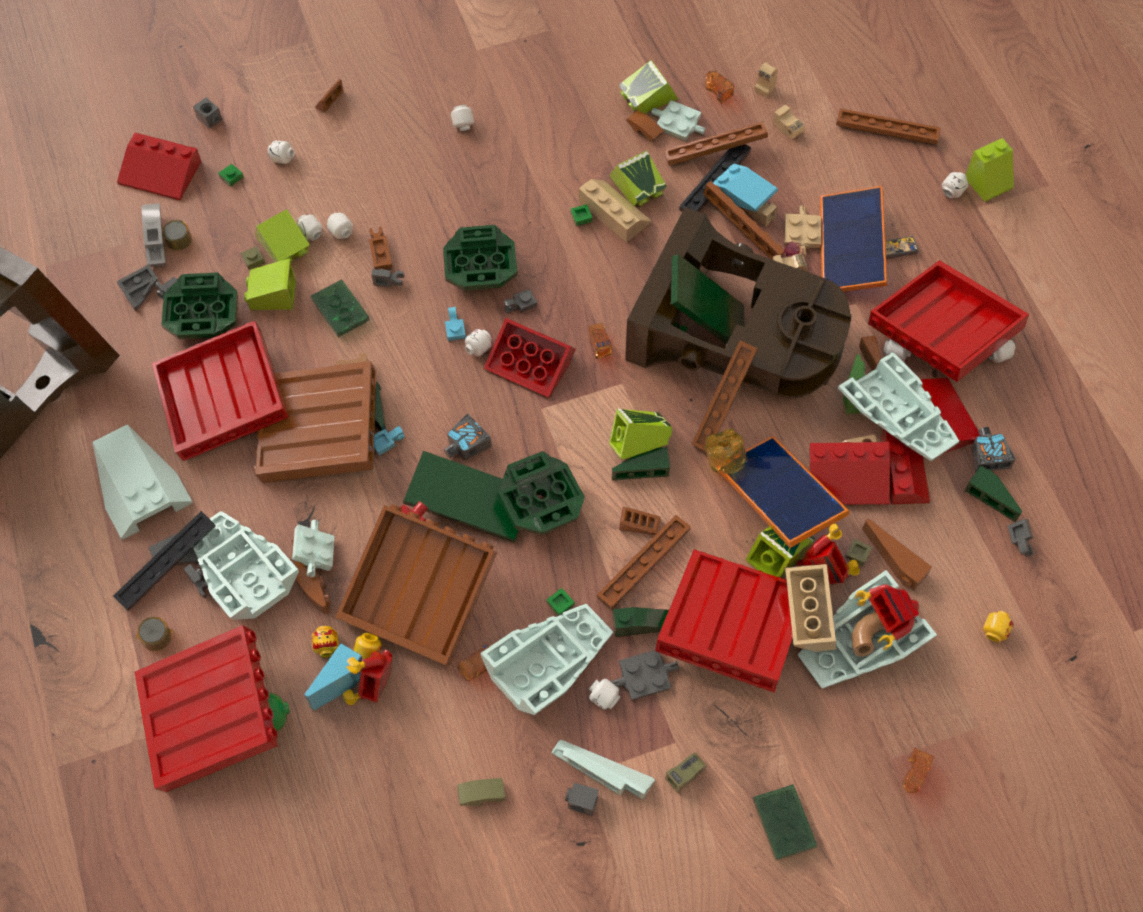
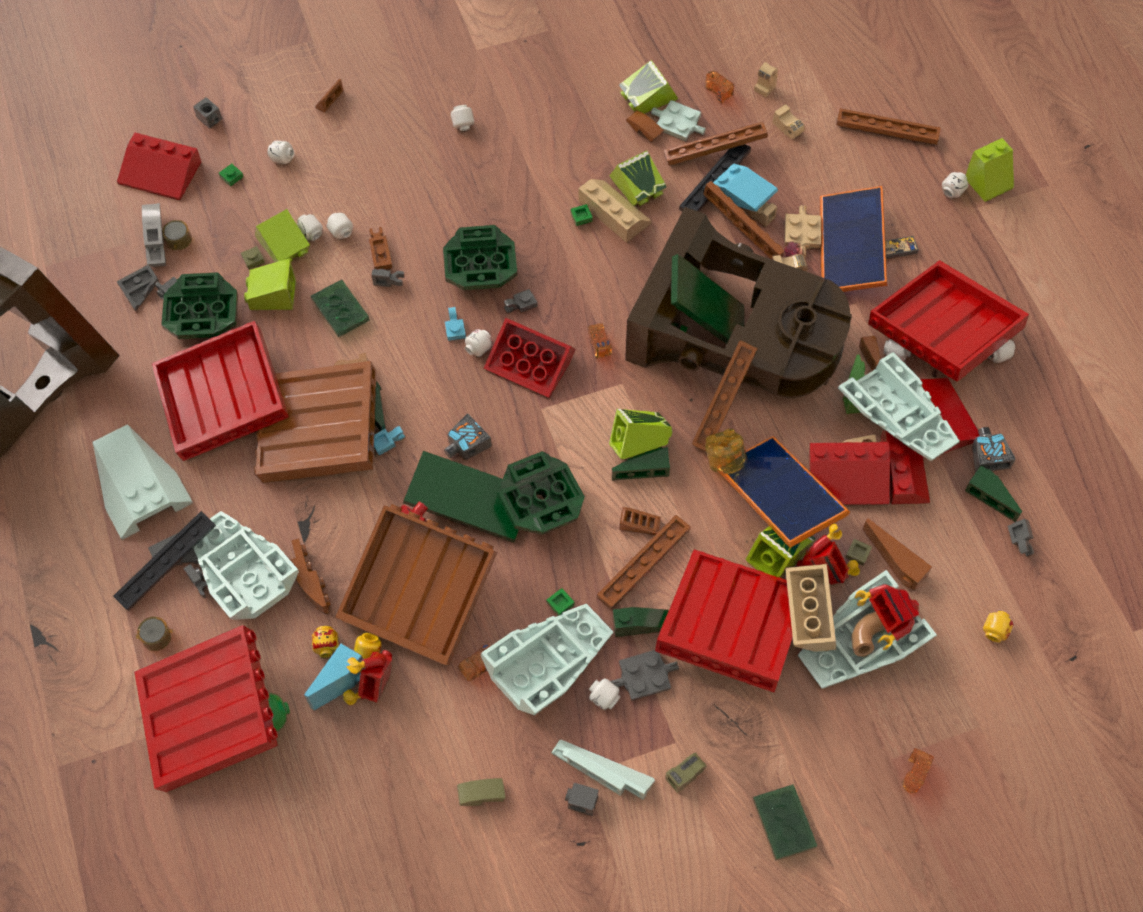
light aqua plate [292,520,334,577] -> none

